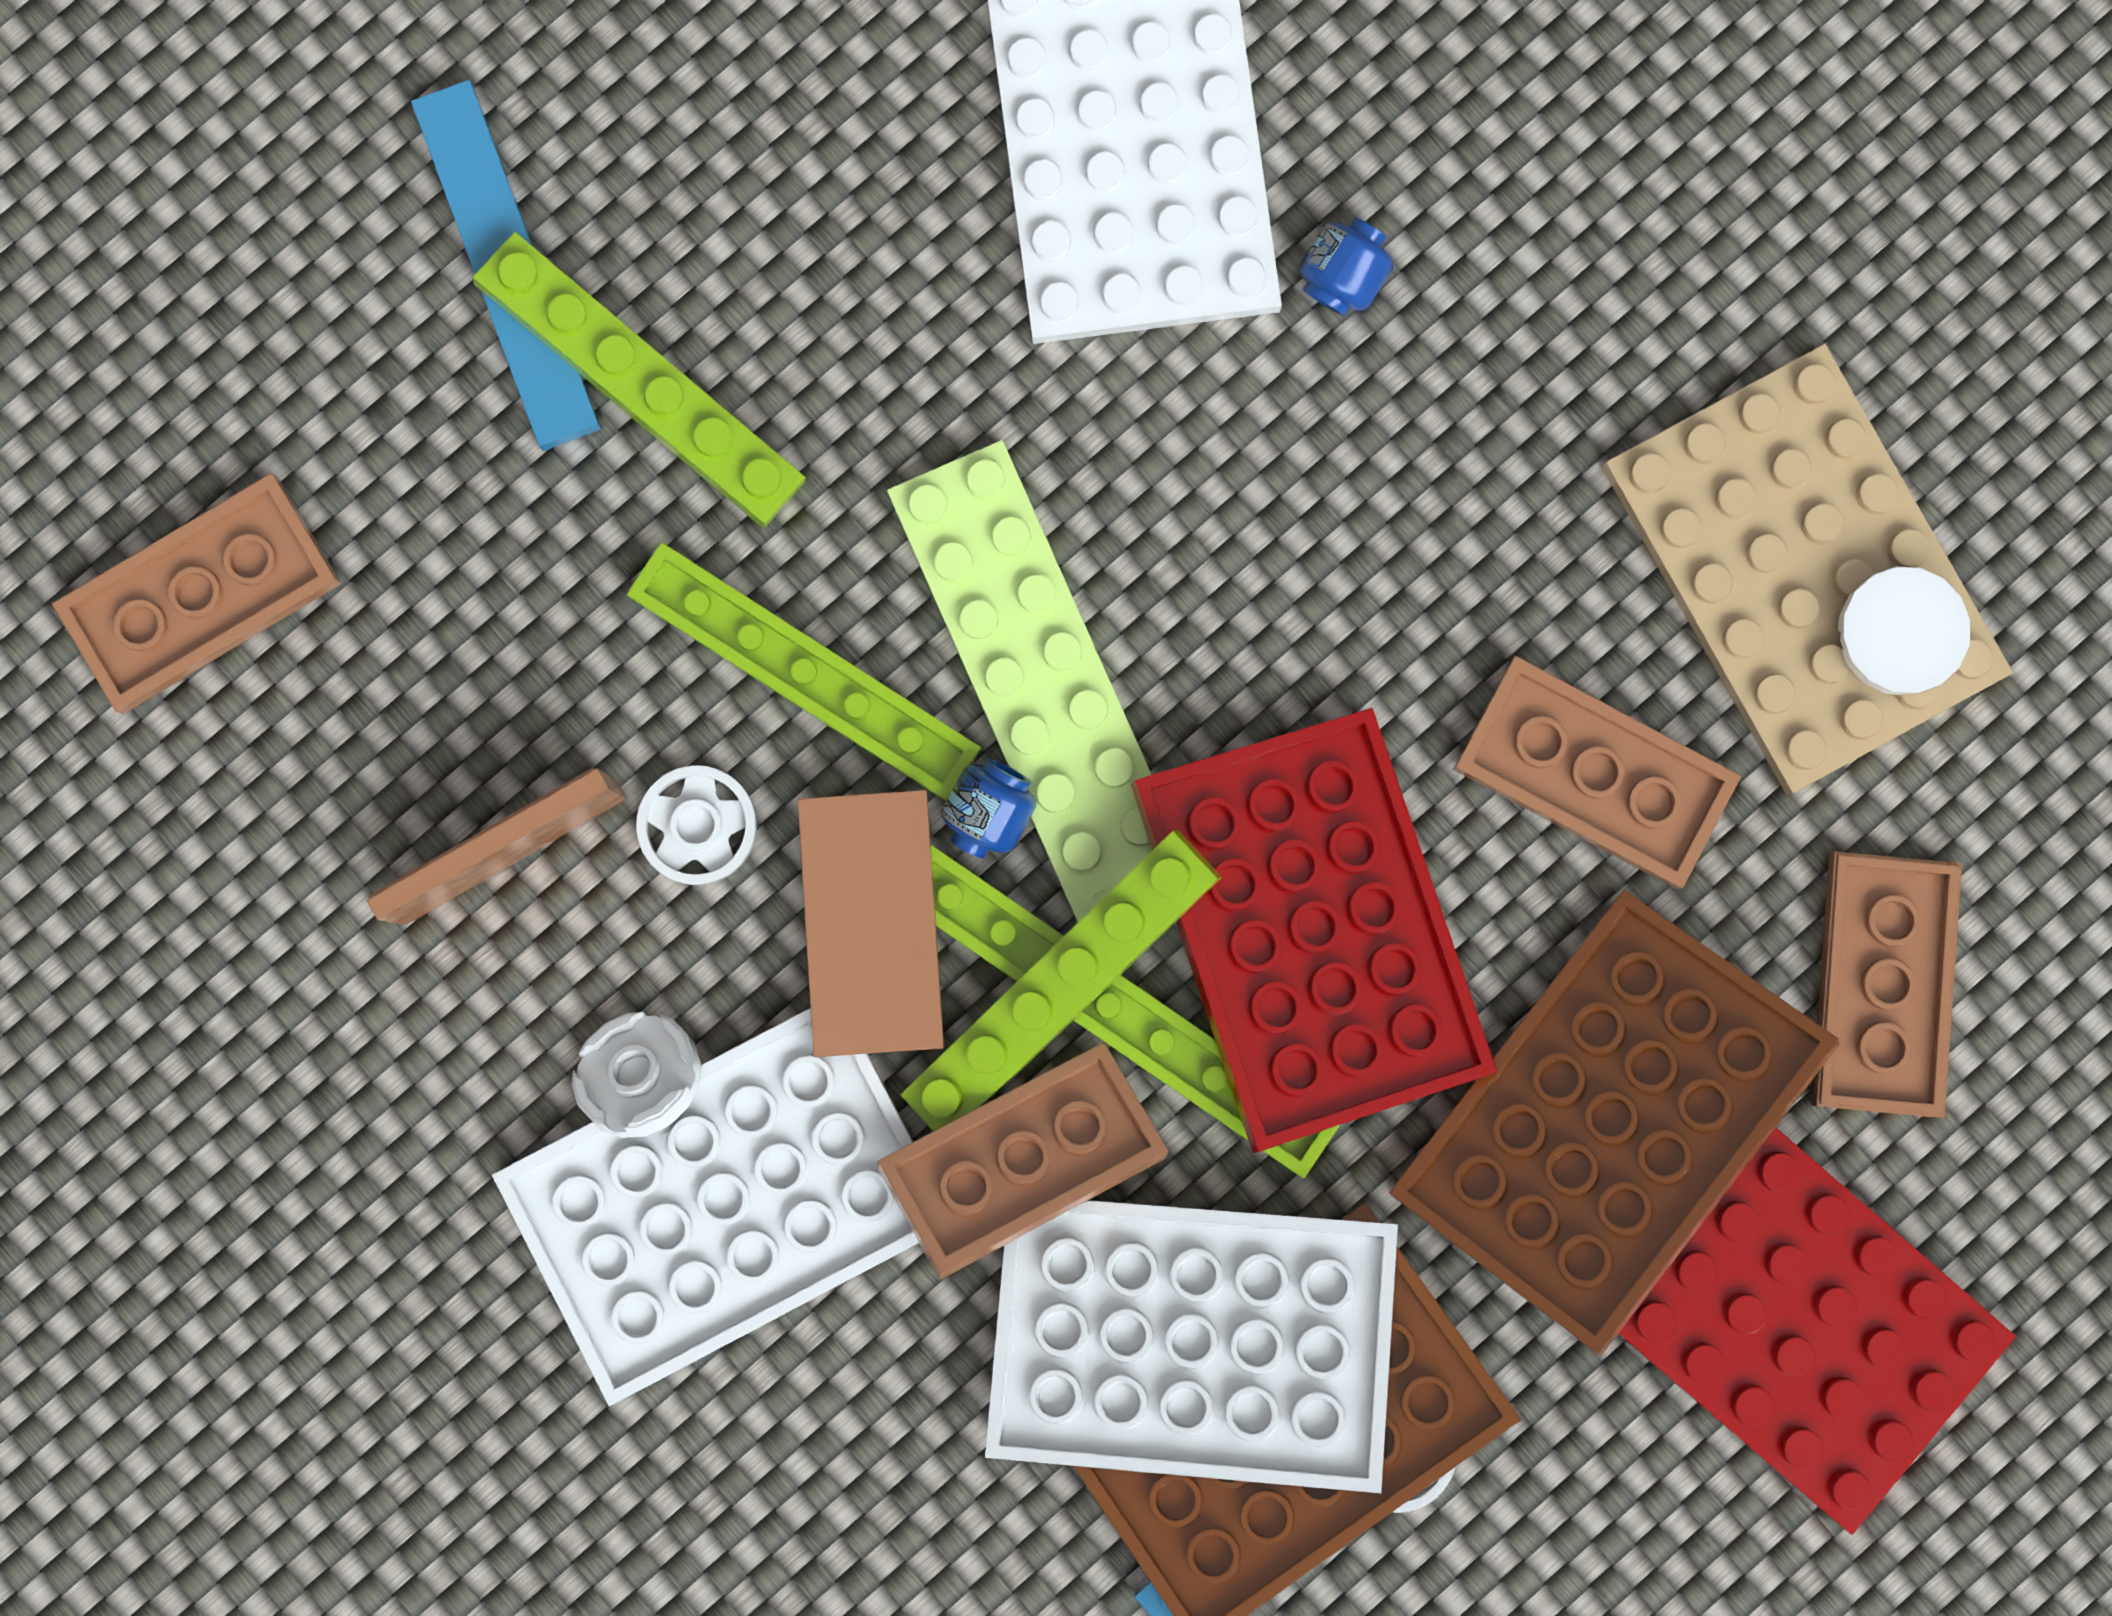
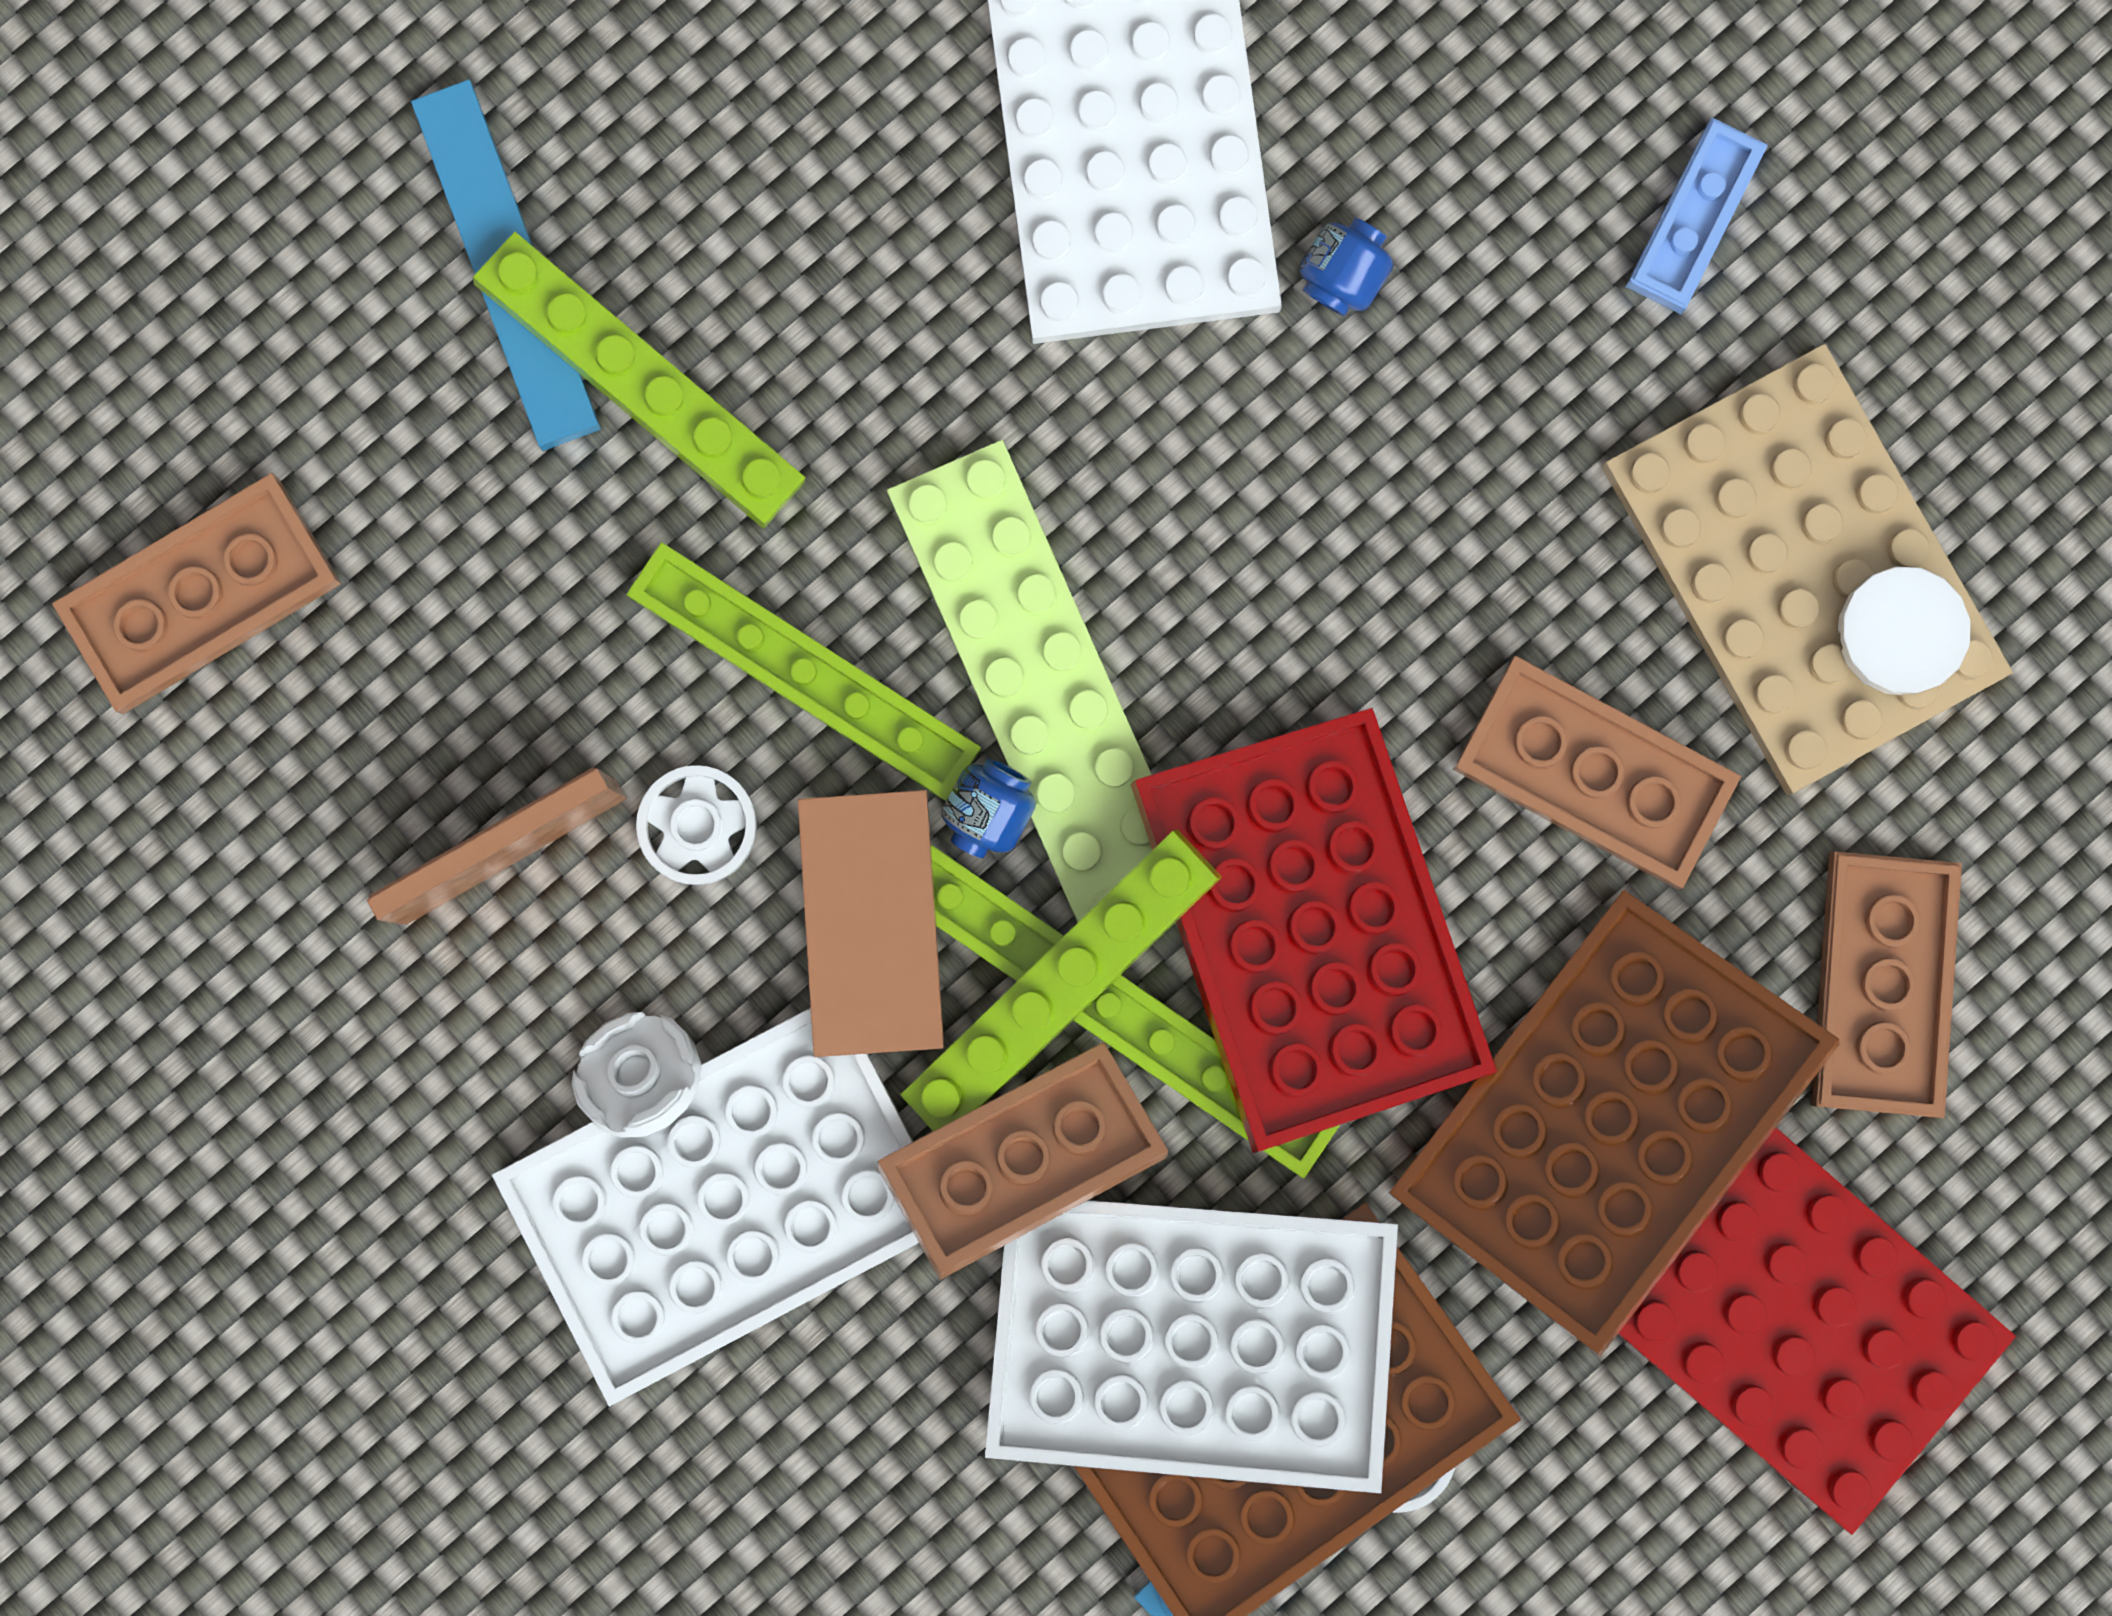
none -> light blue tile [1625,117,1768,314]

